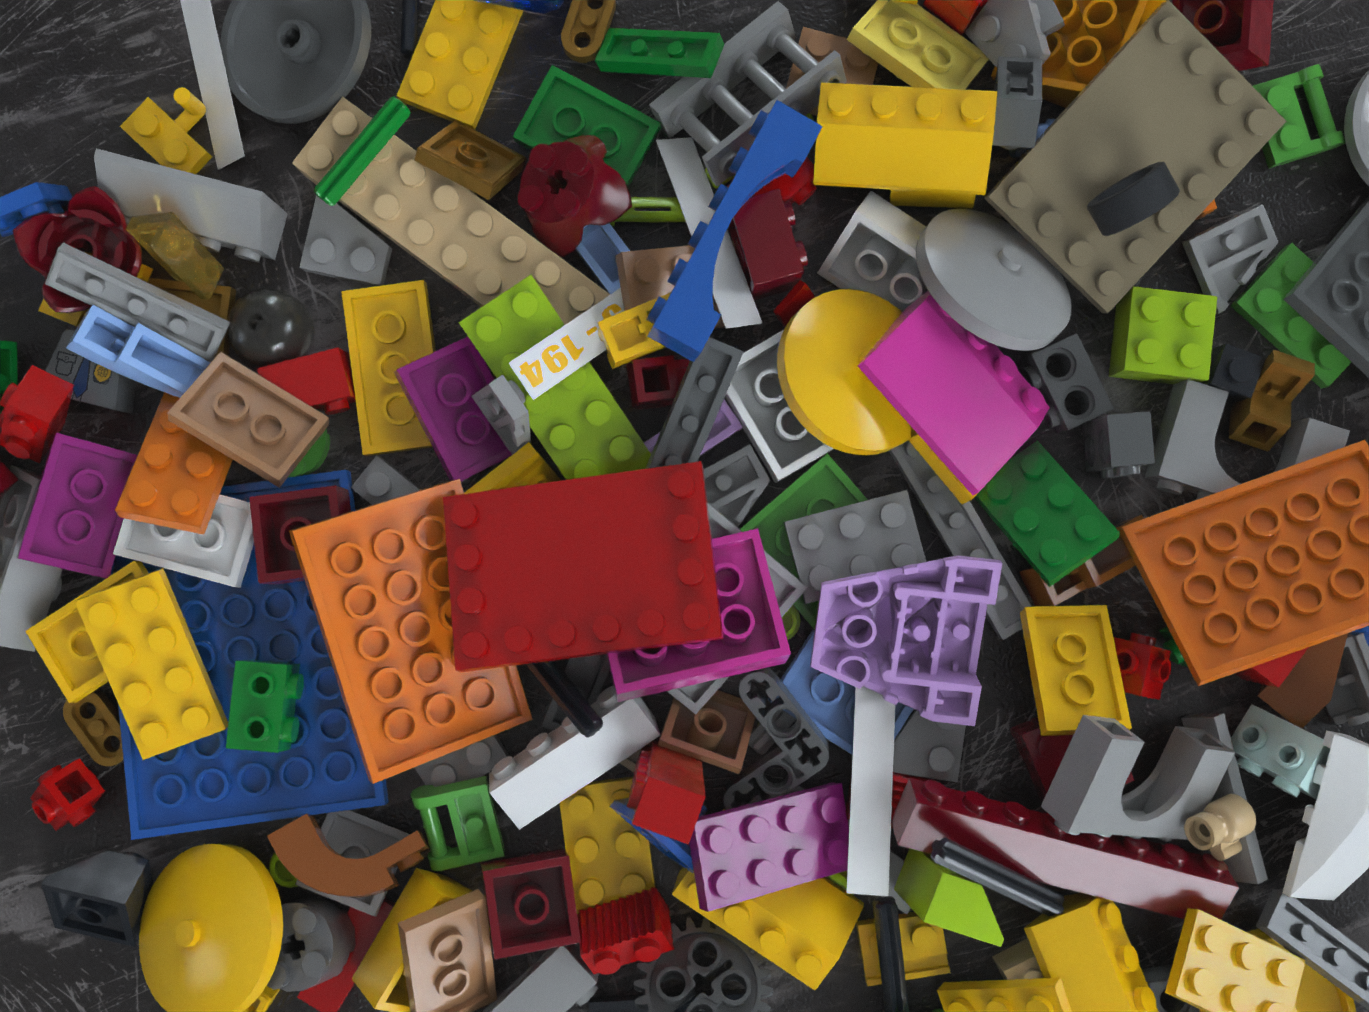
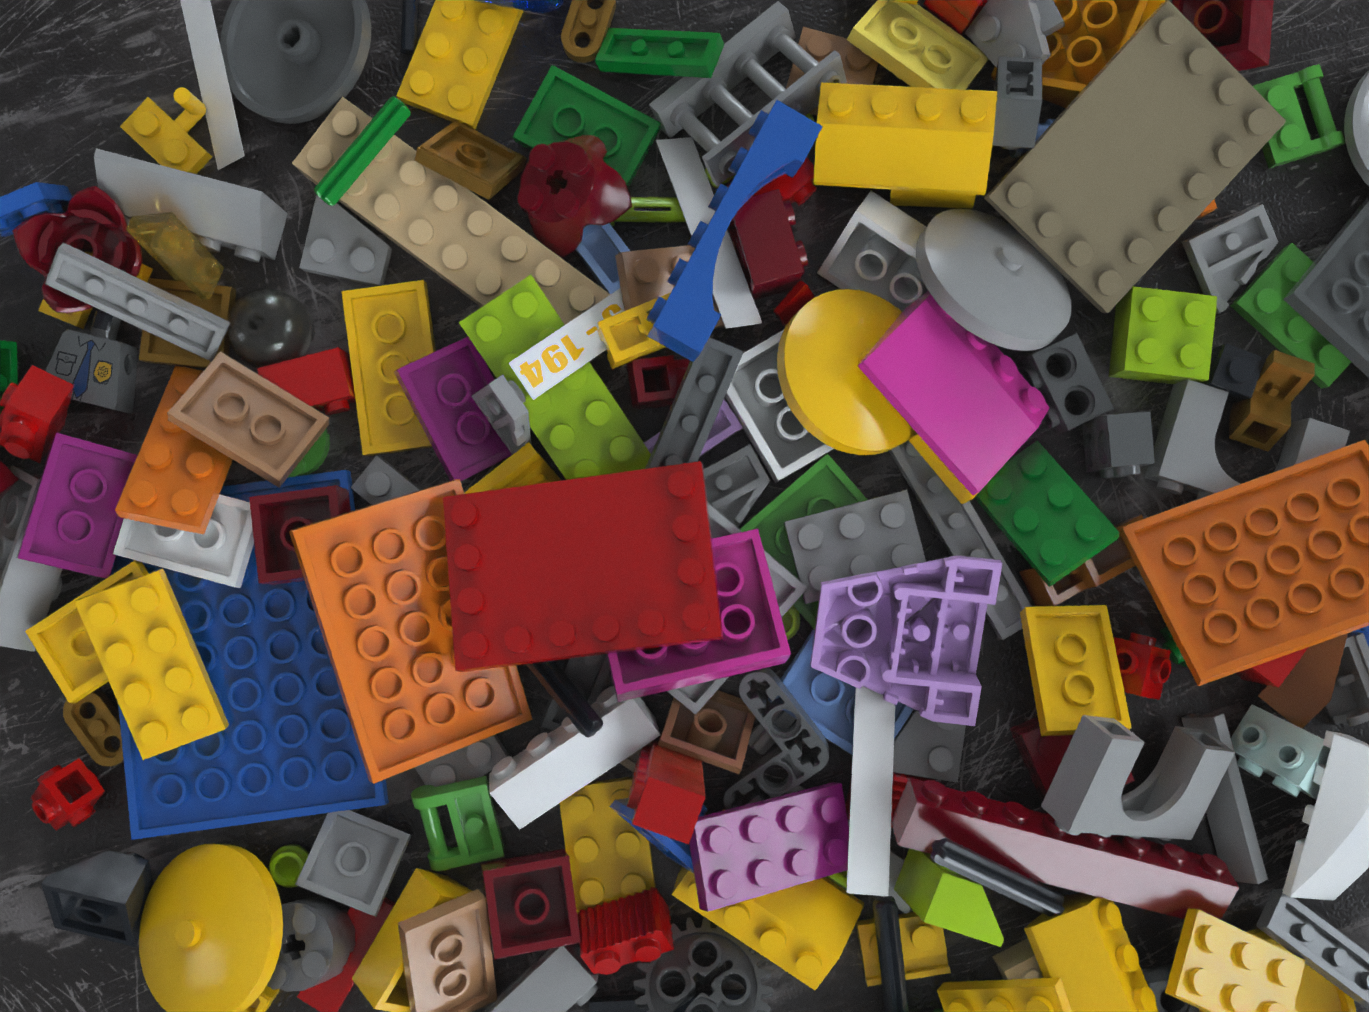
light blue slope [66,305,211,398] -> none
green brick [226,660,304,753] -> none
dark orange arch [267,814,429,897] -> none
black tyre [1087,162,1180,236] -> none
tan piece [1184,794,1256,861] -> none

